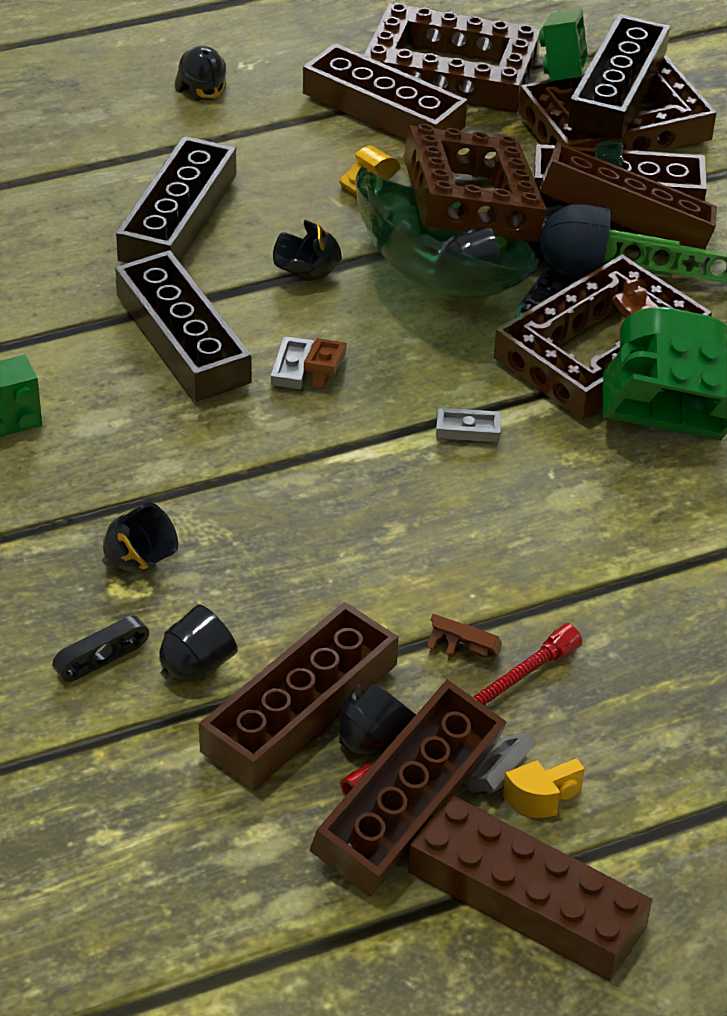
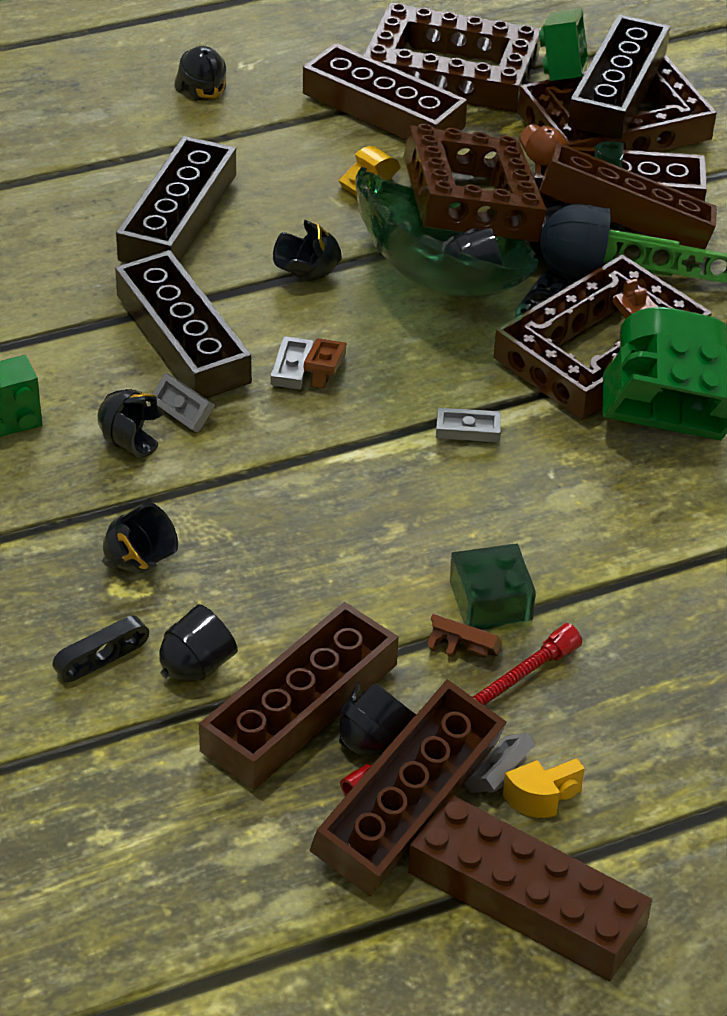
none -> black helmet [97,389,163,458]
none -> light grey plate [152,373,215,432]
none -> clear green brick [449,543,536,628]
none -> dark orange cap [520,124,568,166]

